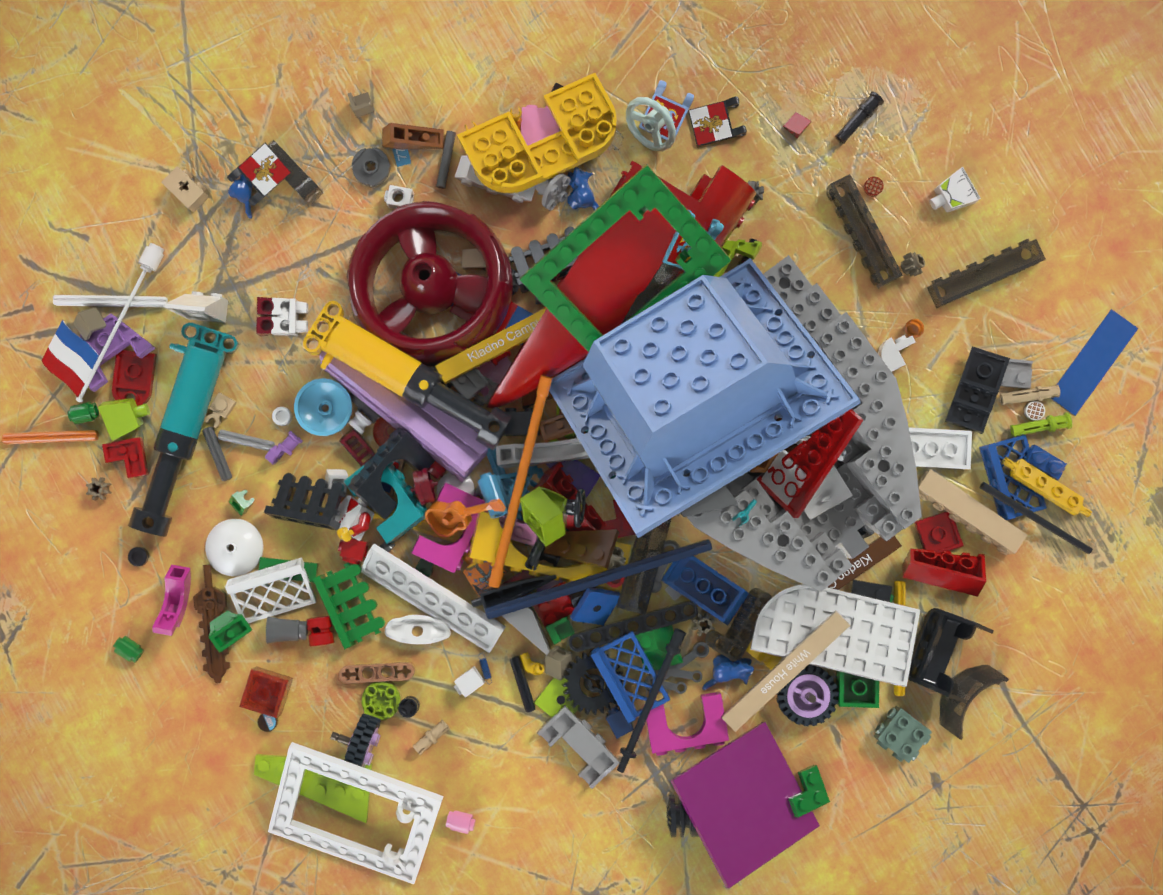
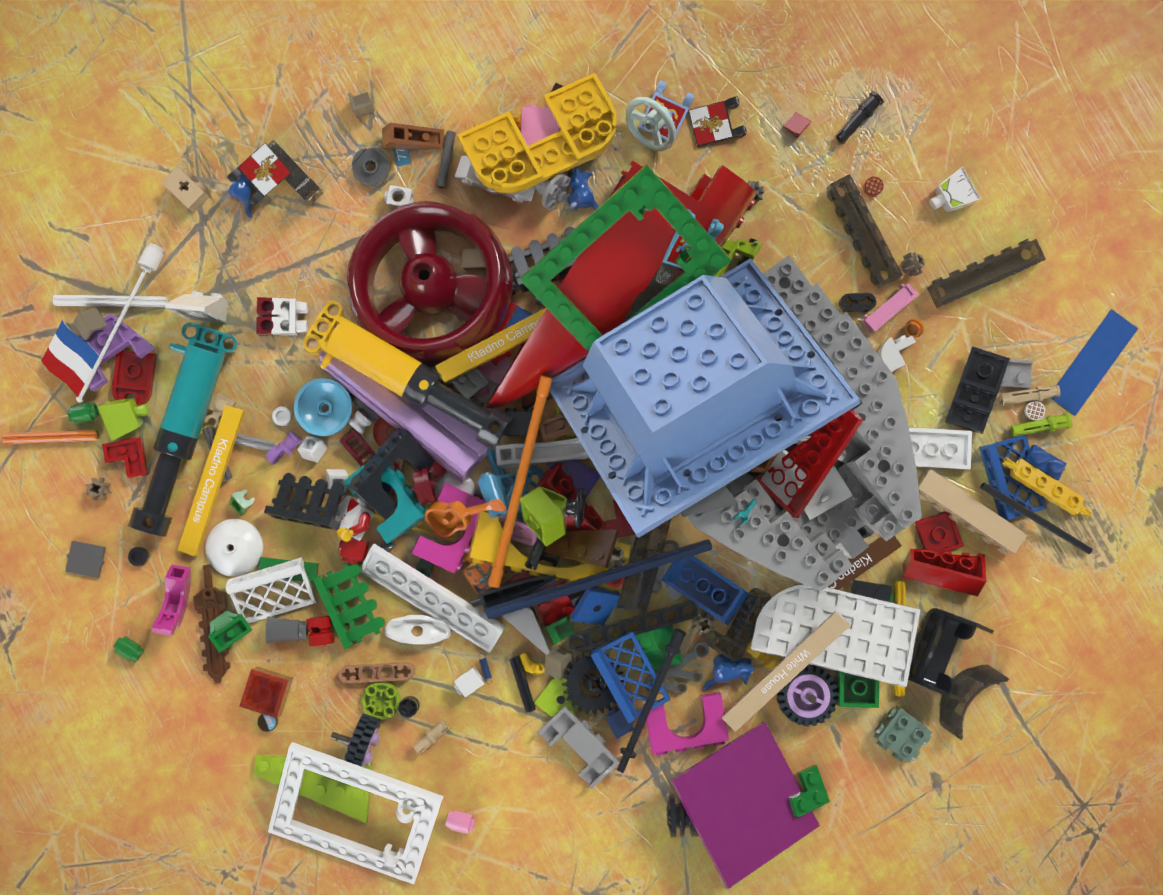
none -> dark grey piece [65,541,106,578]
none -> yellow tile [177,405,245,556]
none -> white slope [297,436,327,463]
none -> black beam [839,293,877,312]
none -> bright pink container [862,283,919,334]

